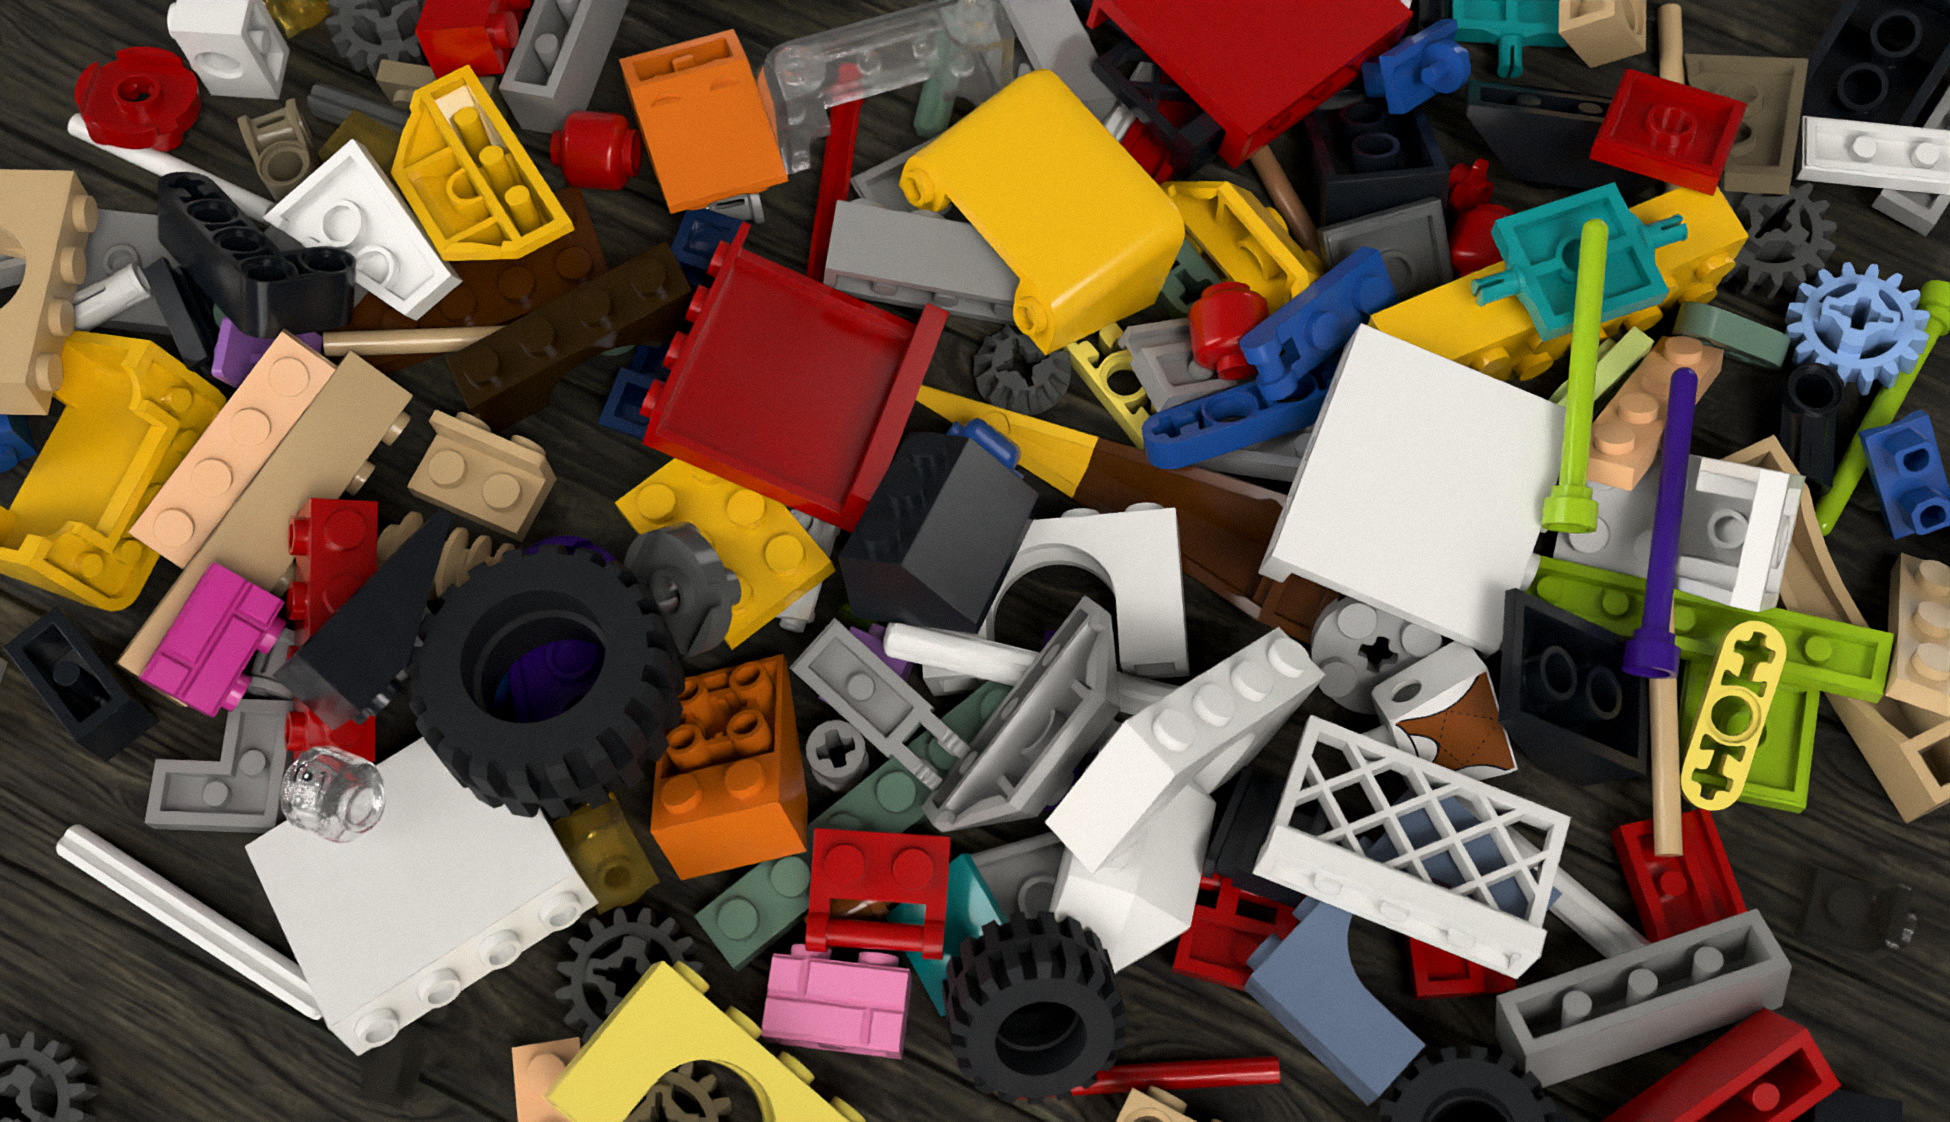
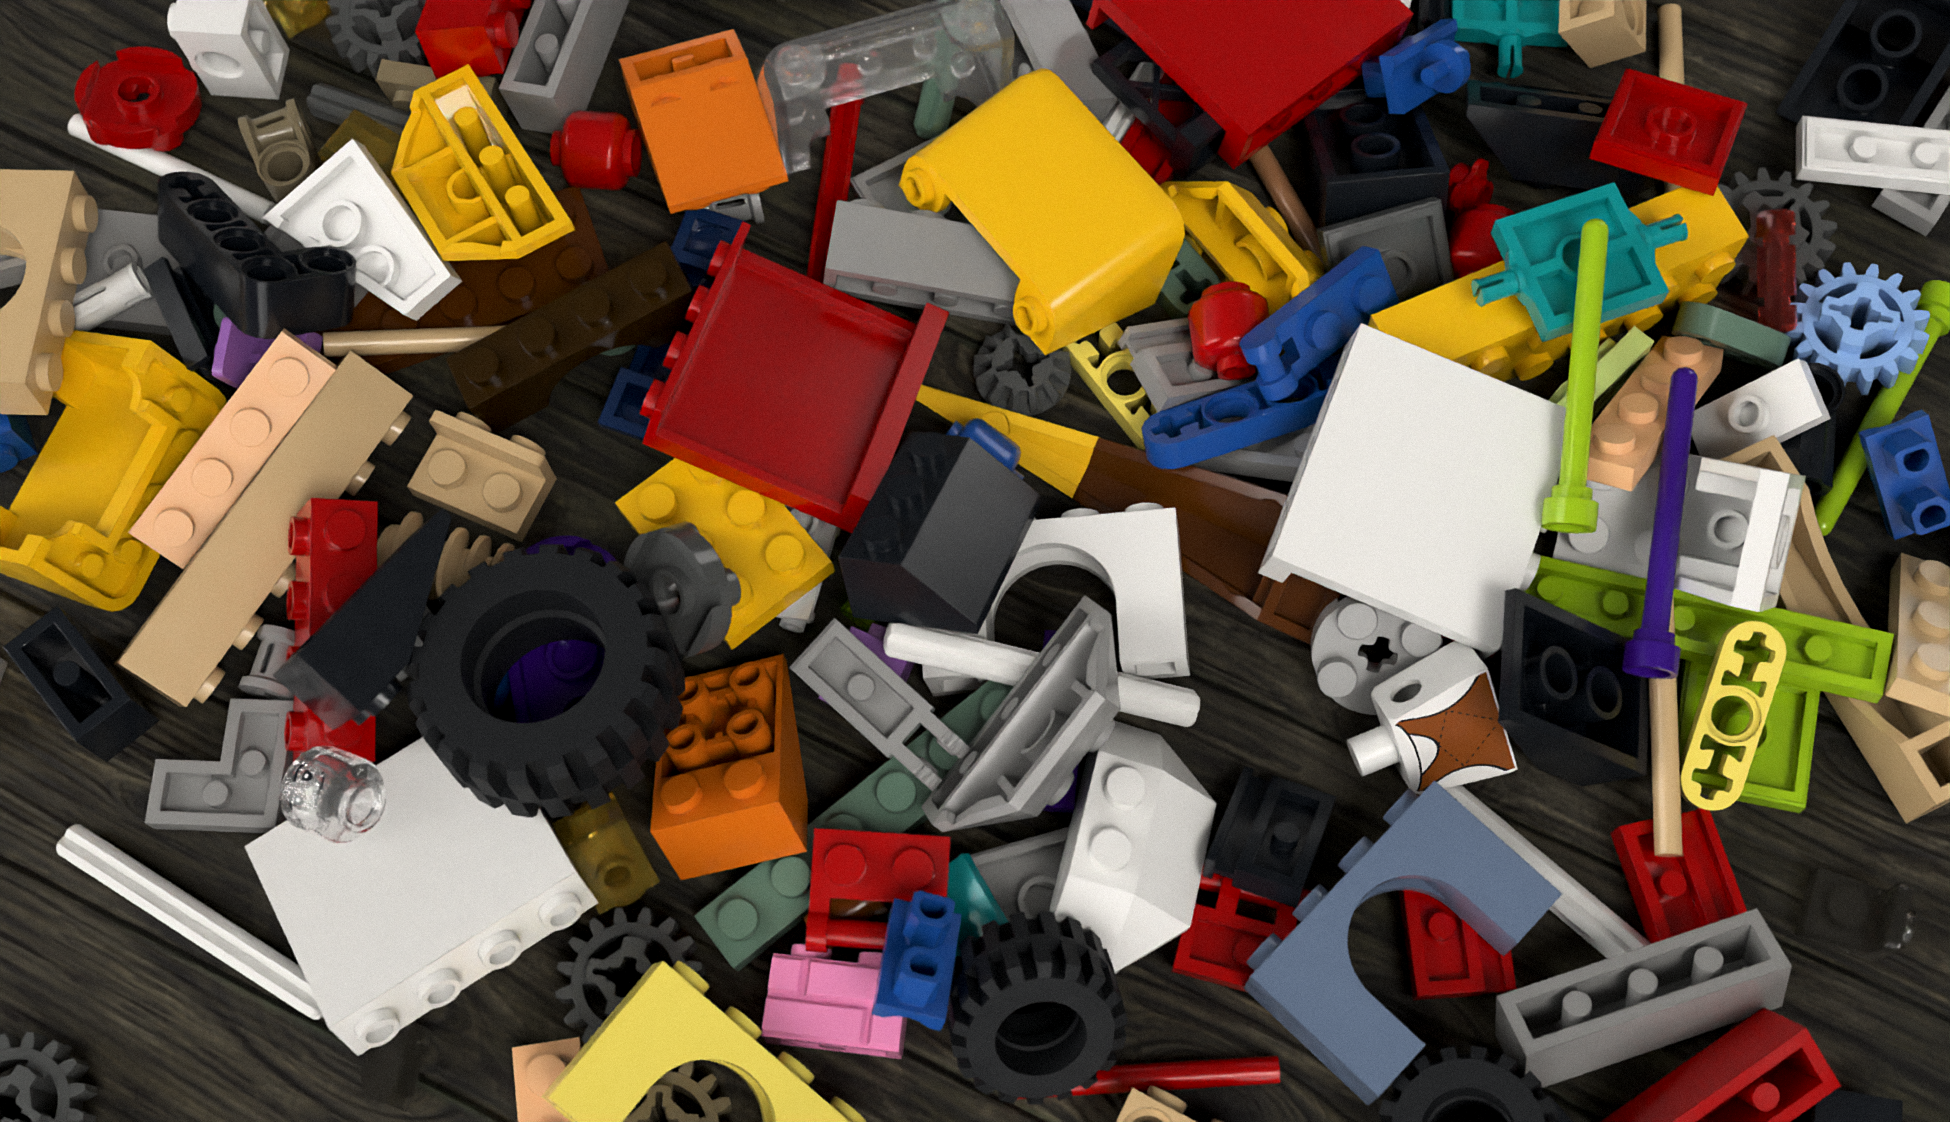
dark pink brick [138,562,287,717] -> none
light grey bush [806,720,870,794] -> none
white arch [1045,627,1326,875] -> none
white fence [1253,715,1571,979] -> none
dark tan wing [1684,54,1808,195] -> none
none -> blue hips [871,891,962,1031]
none -> white plate [1692,359,1831,460]
none -> clear red axle [1756,209,1797,332]

